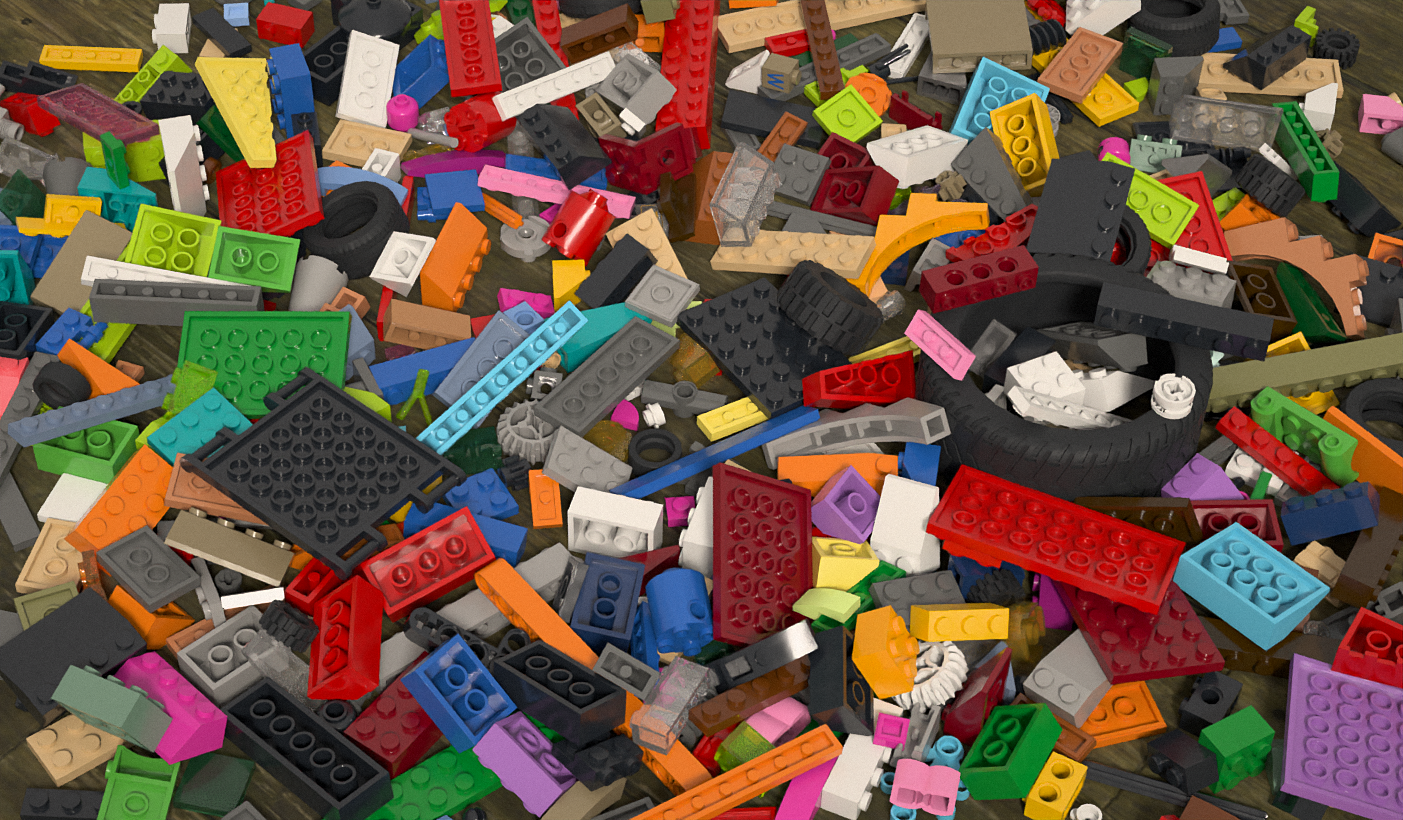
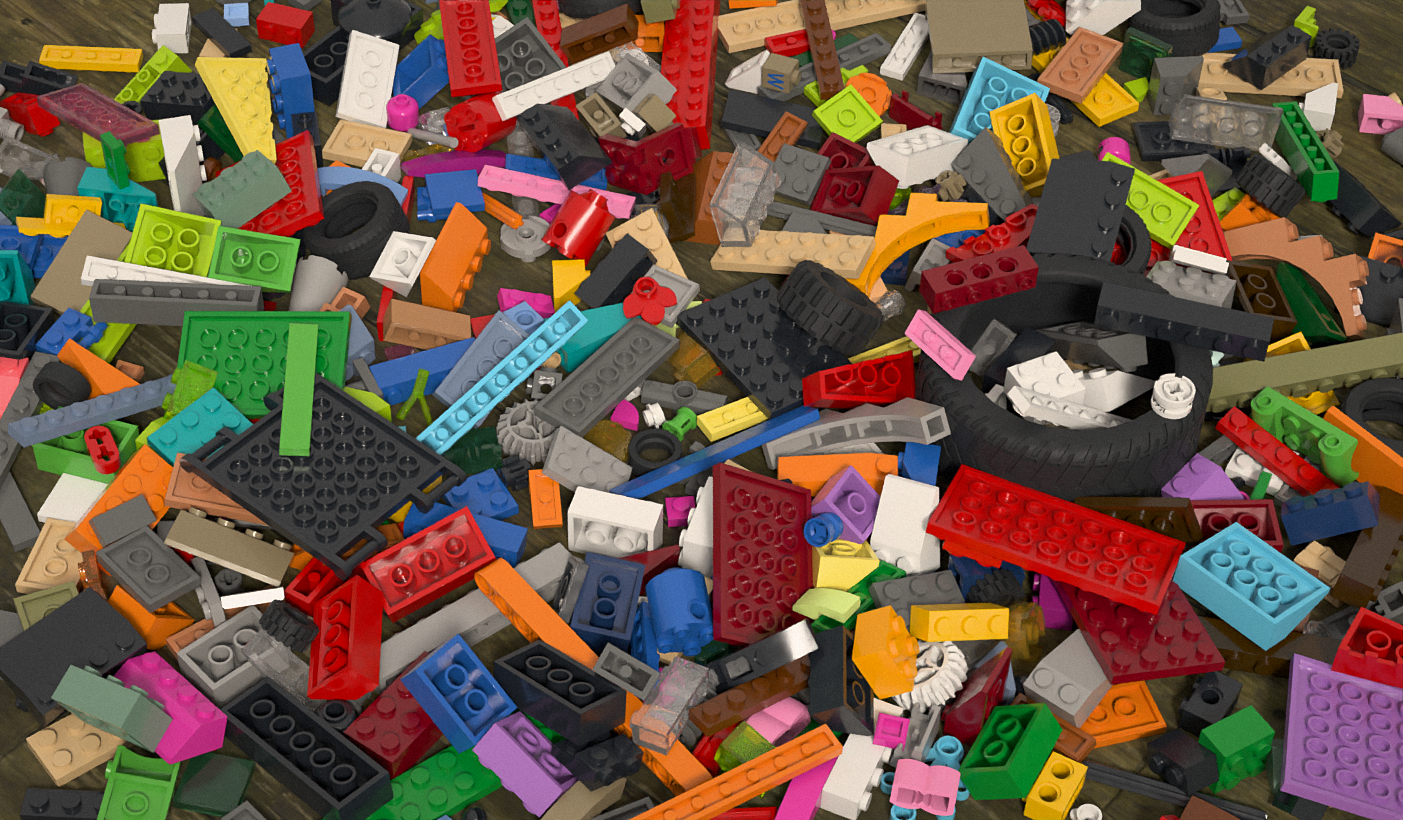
black beam [403,608,531,676] -> none
black plant [866,43,919,85] -> none
sand green bracket [1130,134,1182,173] -> none
none -> red beam [84,426,121,475]
none -> dark grey tile [88,494,157,548]
none -> sand green brick [192,150,292,229]
none -> bright green tile [279,323,318,456]
none -> plate [623,277,677,325]
none -> dark tan brick [632,93,676,133]
none -> bright green bush [662,407,698,442]
none -> blue wheel [804,512,844,547]

